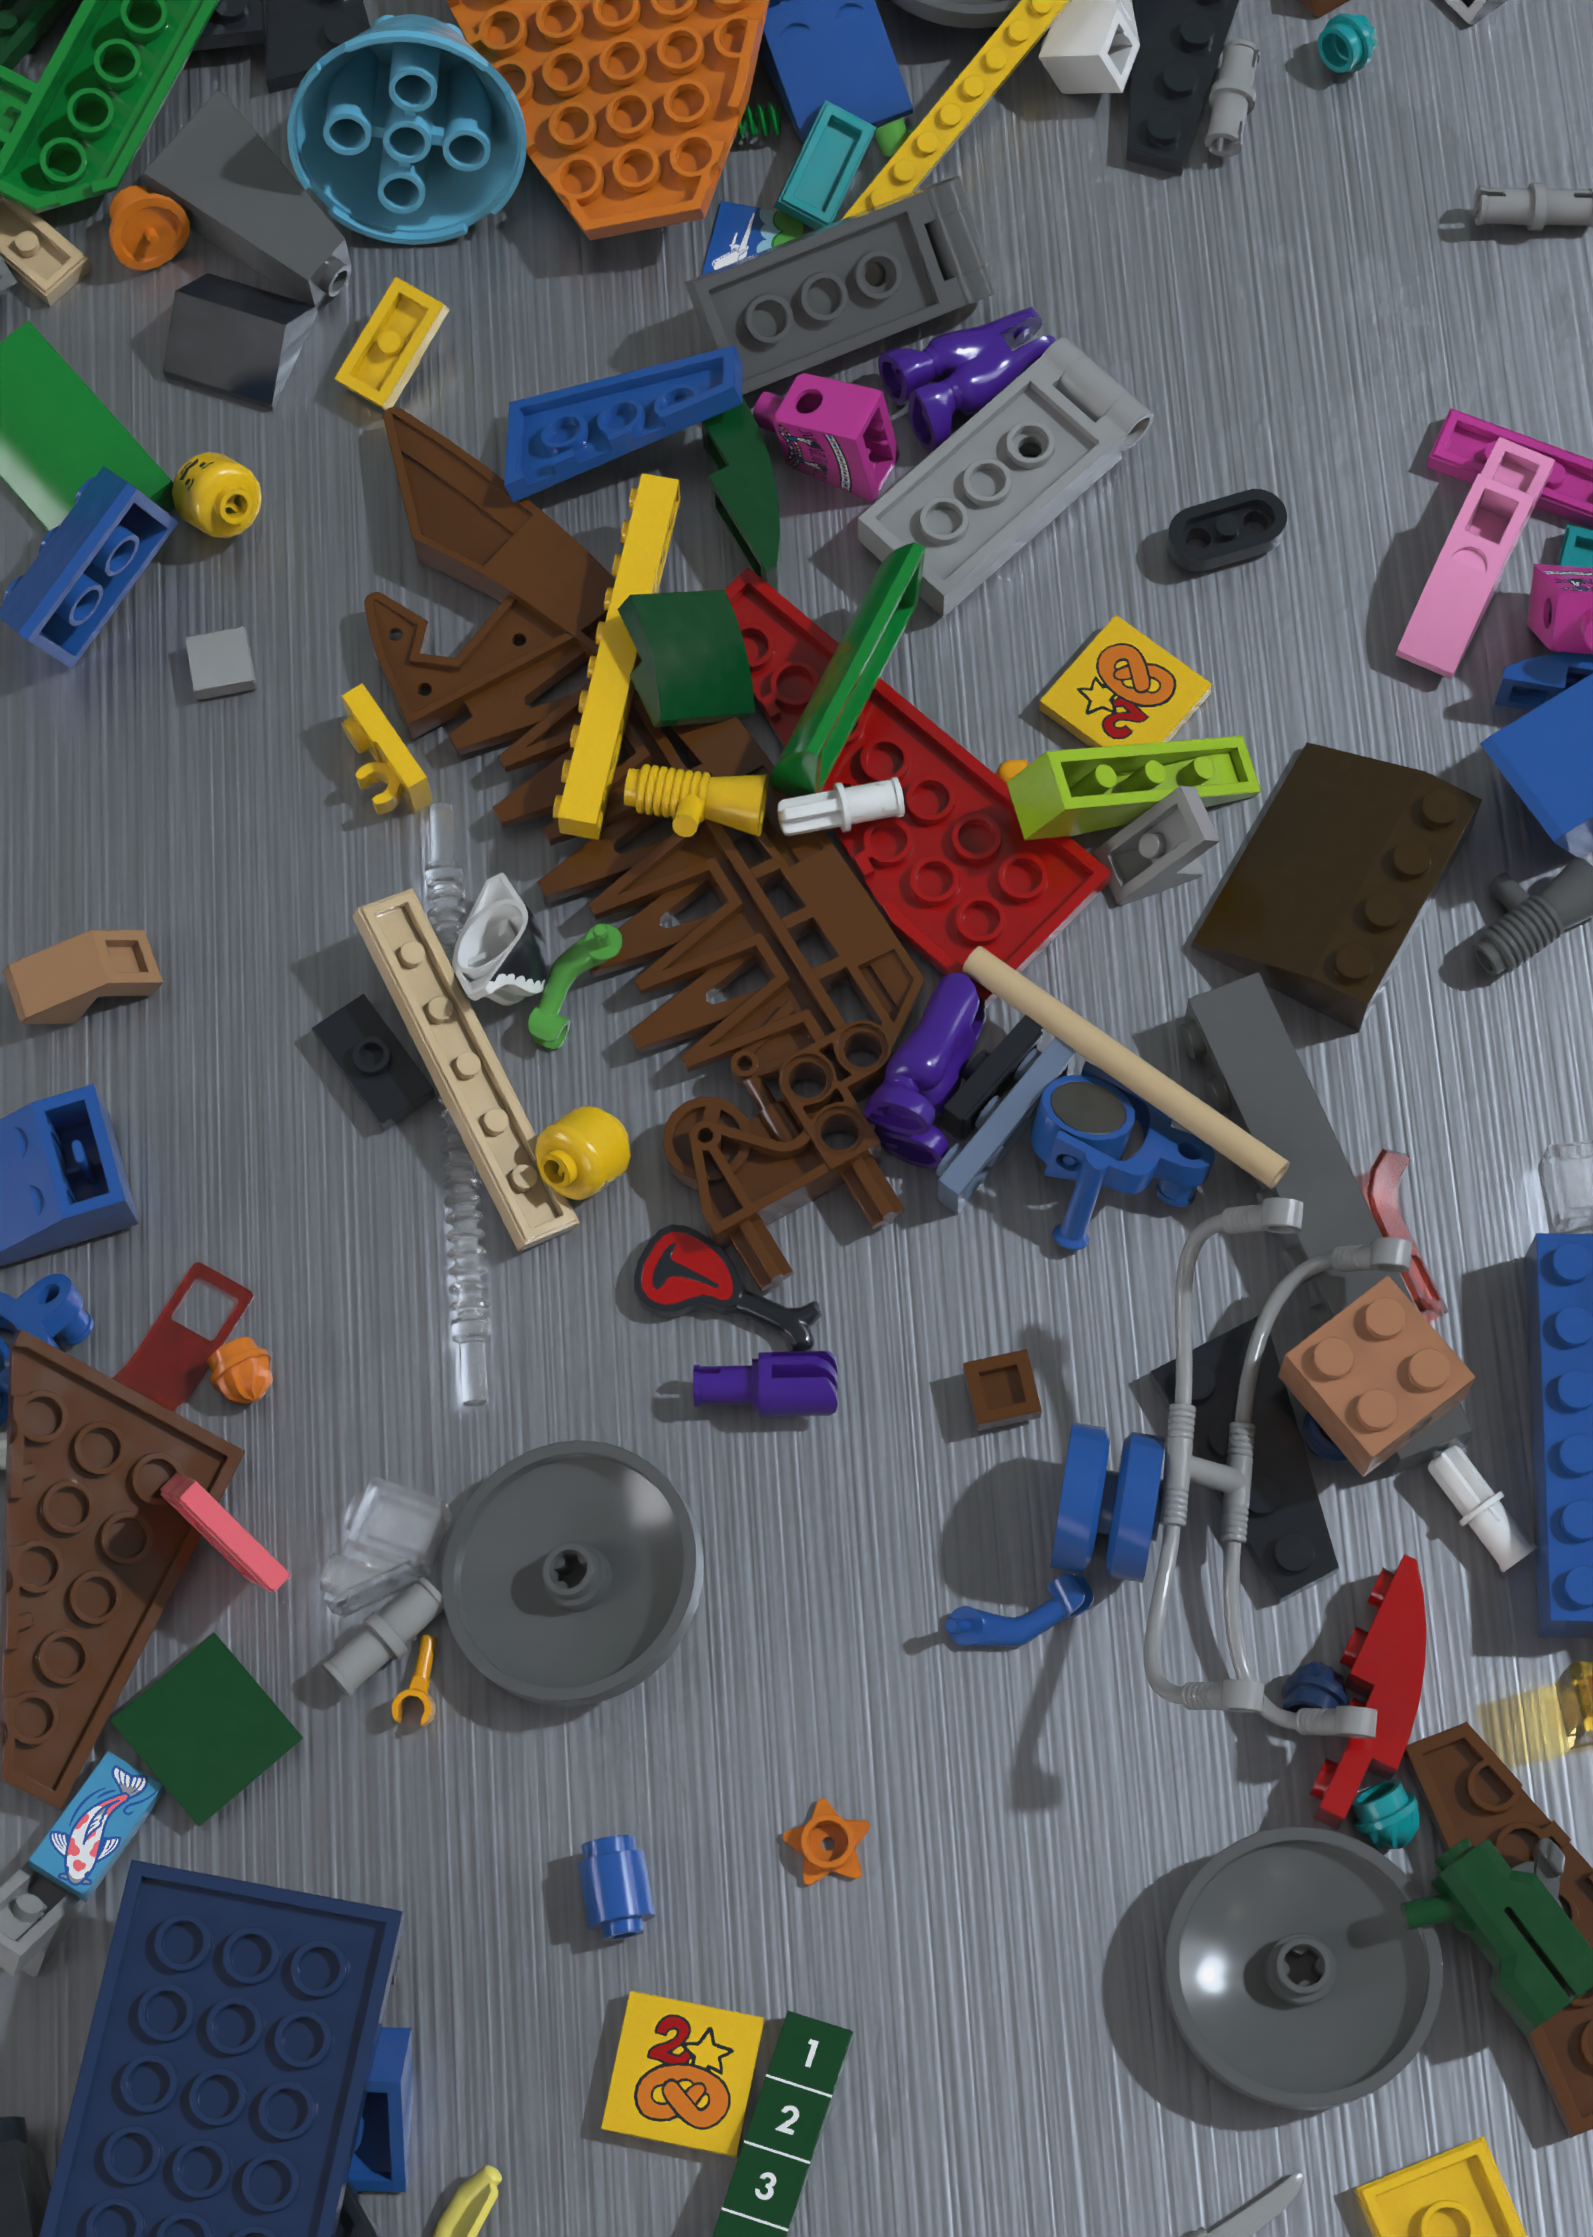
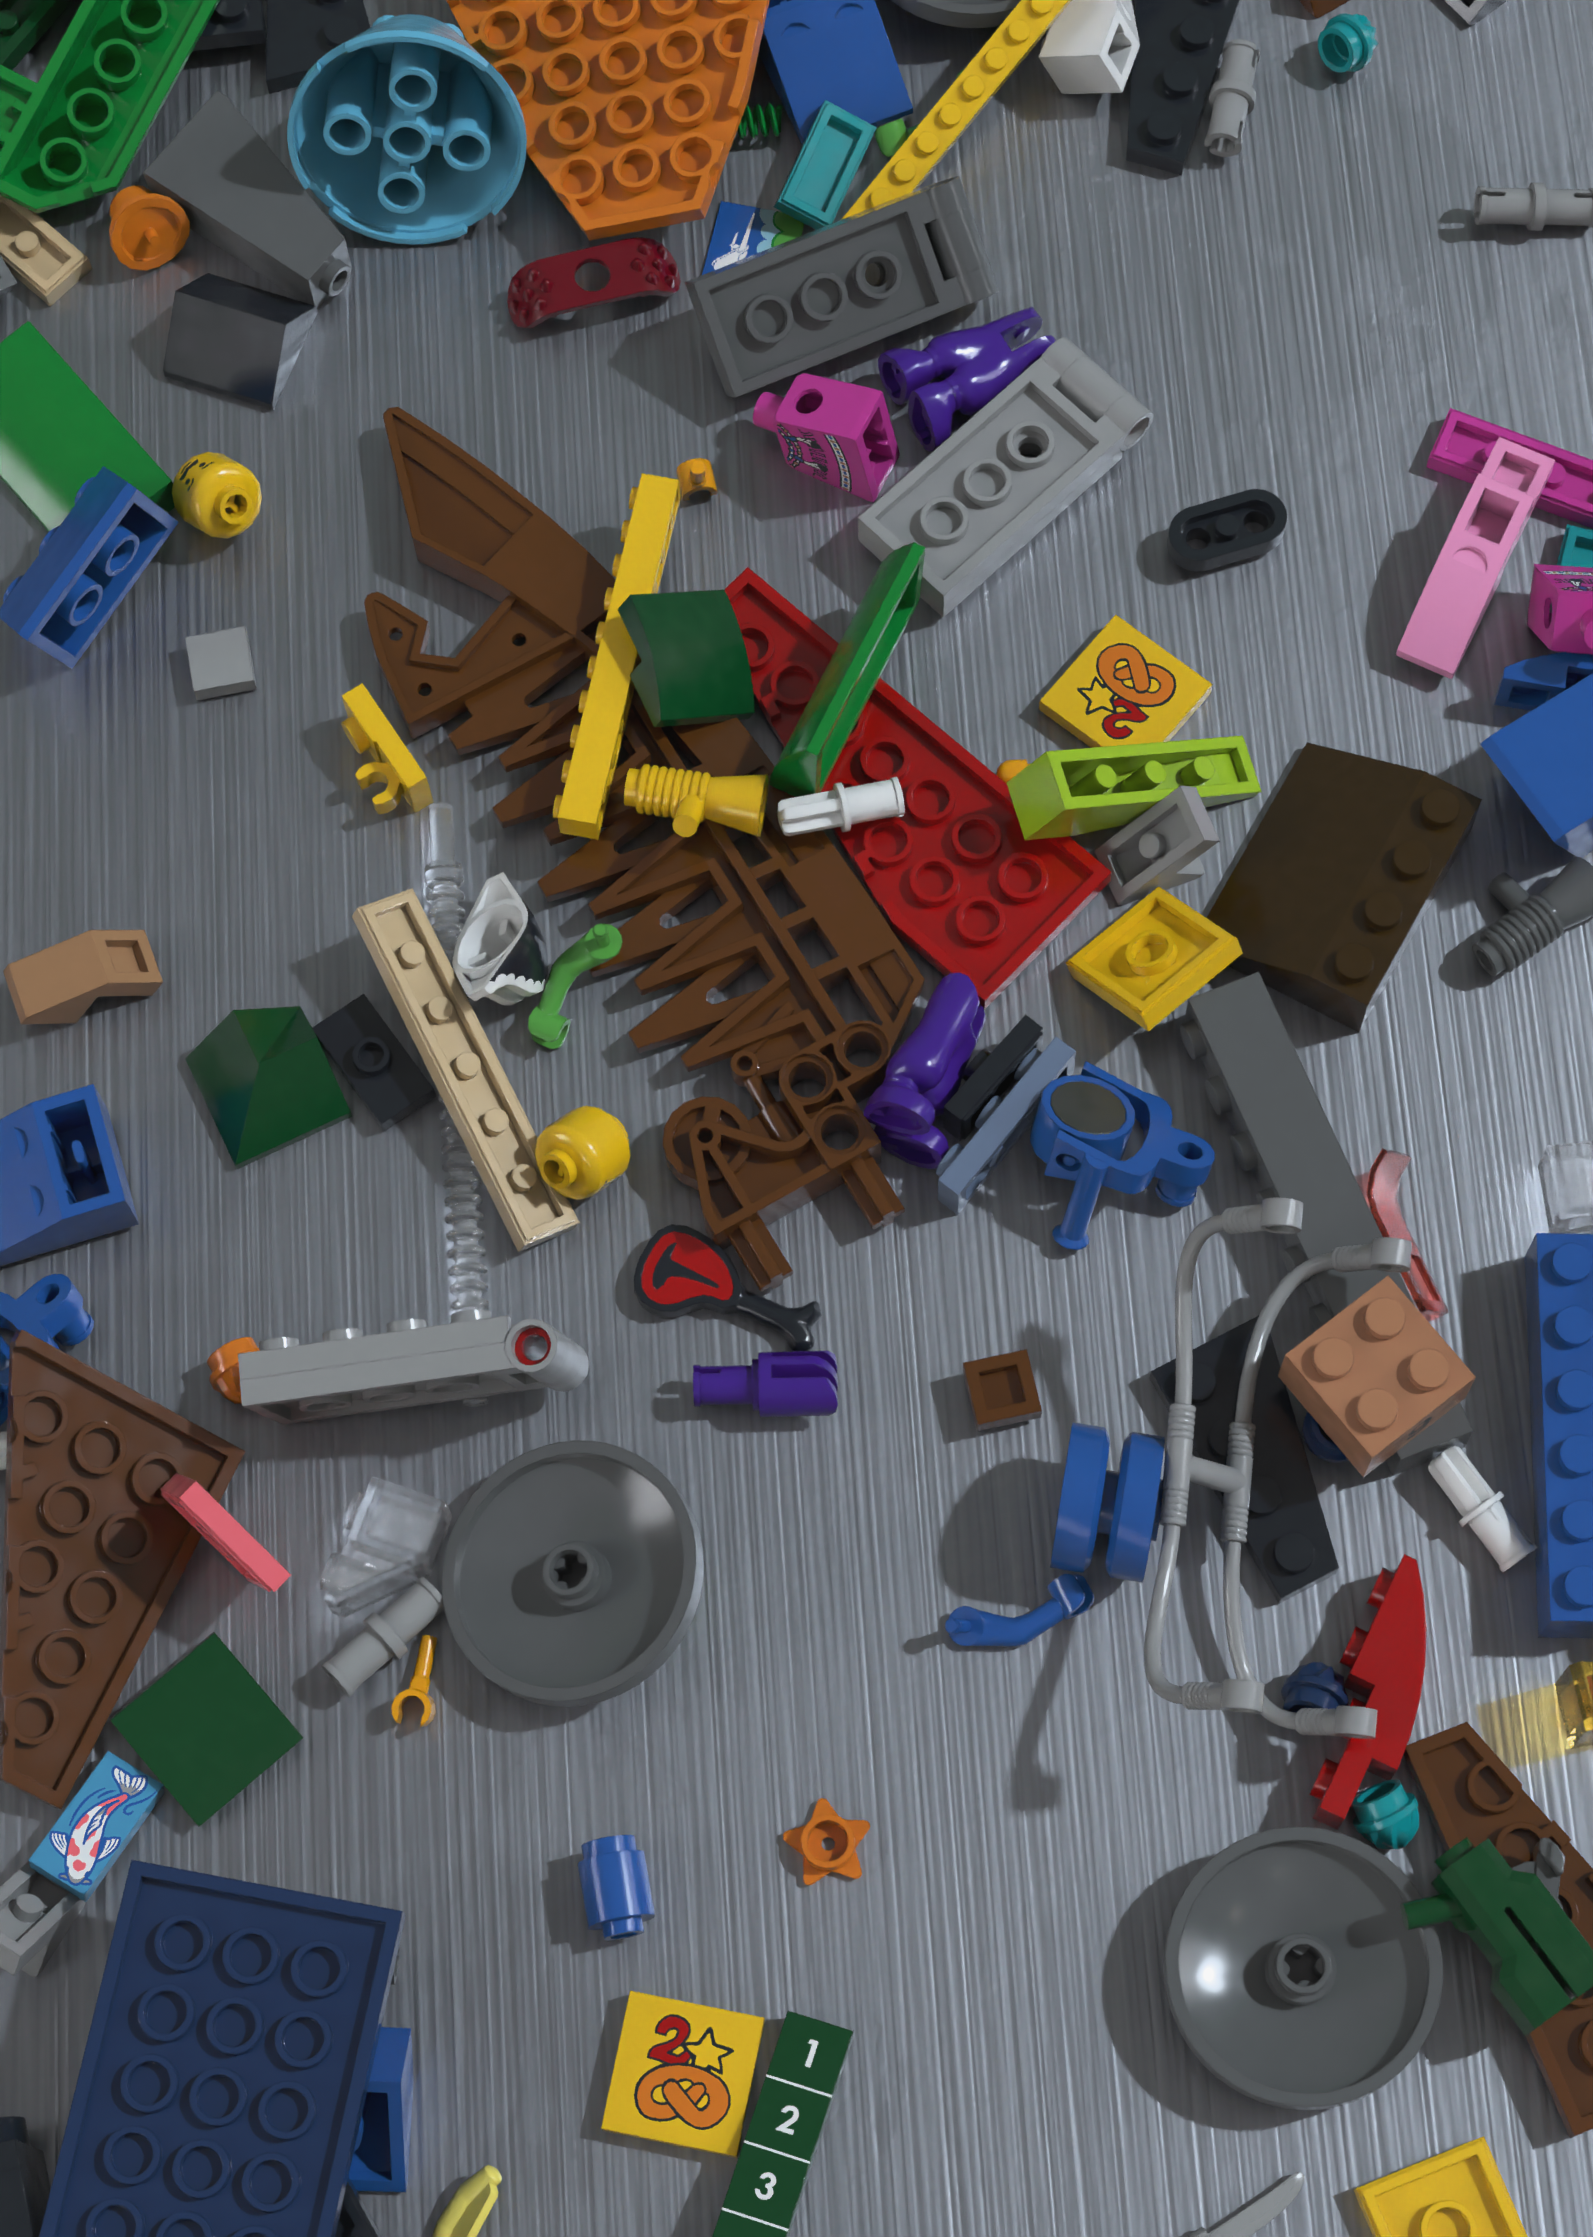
clear red piece [112,1262,254,1413] -> none
yellow plate [334,276,450,411] -> none
blue wing [504,345,743,503] -> none
dark green slope [701,397,782,593] -> none
tan piece [962,946,1290,1189] -> none
none -> dark green slope [185,1006,352,1169]
none -> light grey hinge [238,1310,589,1425]
none -> dark red piece [507,237,681,328]
none -> light orange hand [676,458,718,501]
none -> yellow tile [1065,886,1243,1032]

